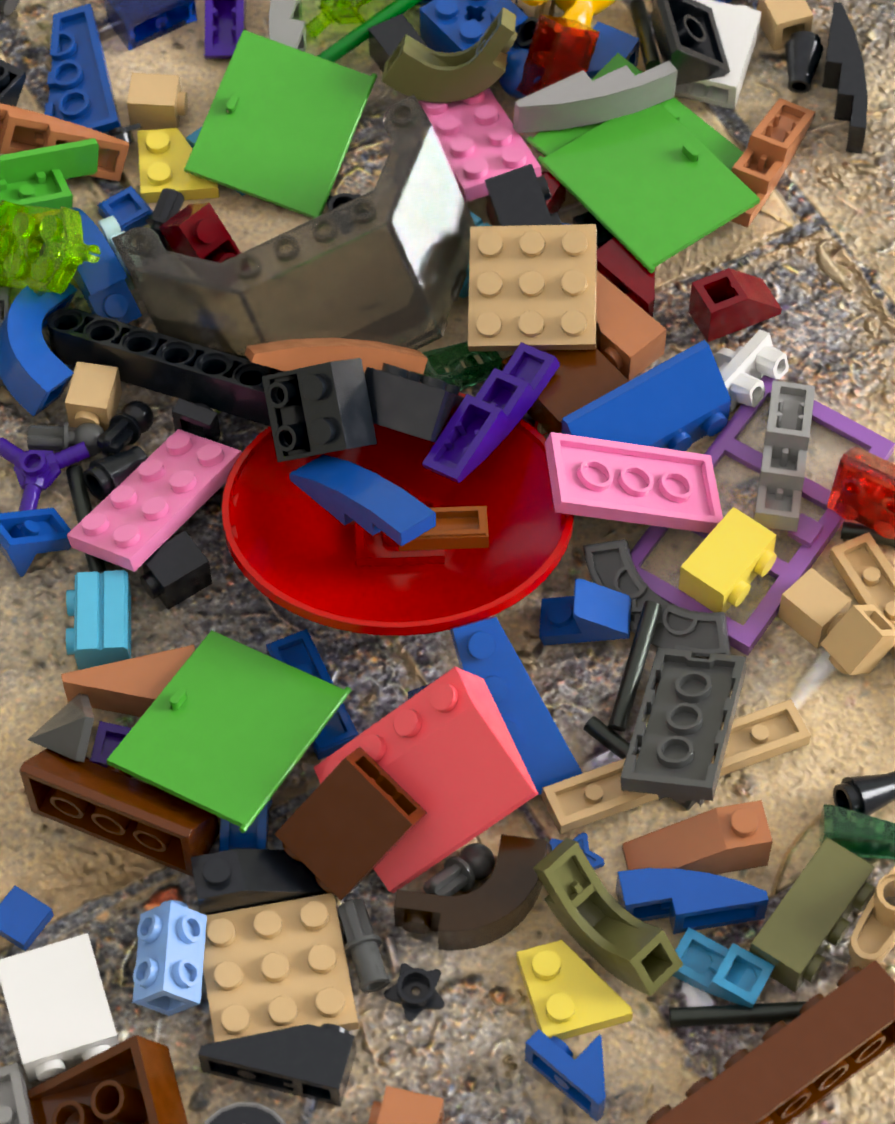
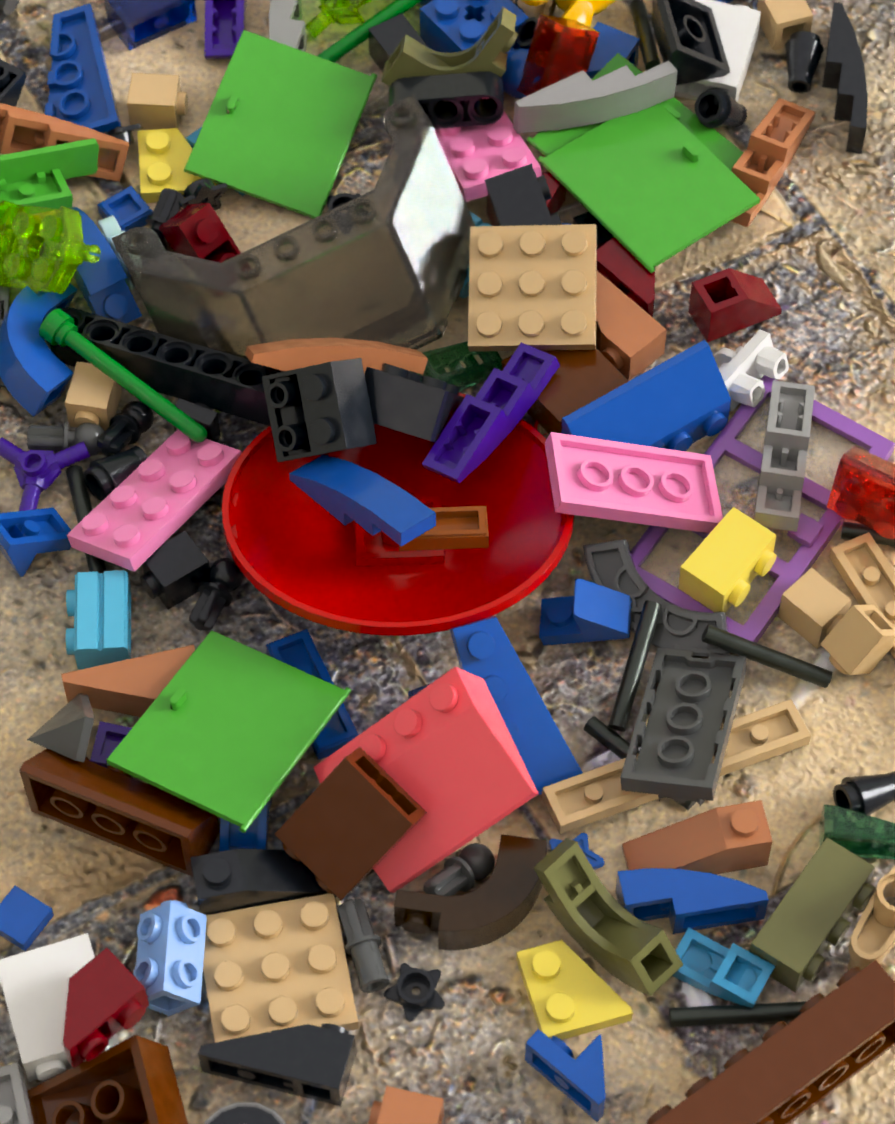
none -> green piece [39,308,207,443]
none -> dark red slope [63,947,149,1068]
none -> black plate [178,178,228,210]
none -> black axle [189,558,243,631]
none -> black beam [387,71,504,131]
none -> black cone [695,88,747,128]
none -> pearl dark grey bar [701,625,832,688]

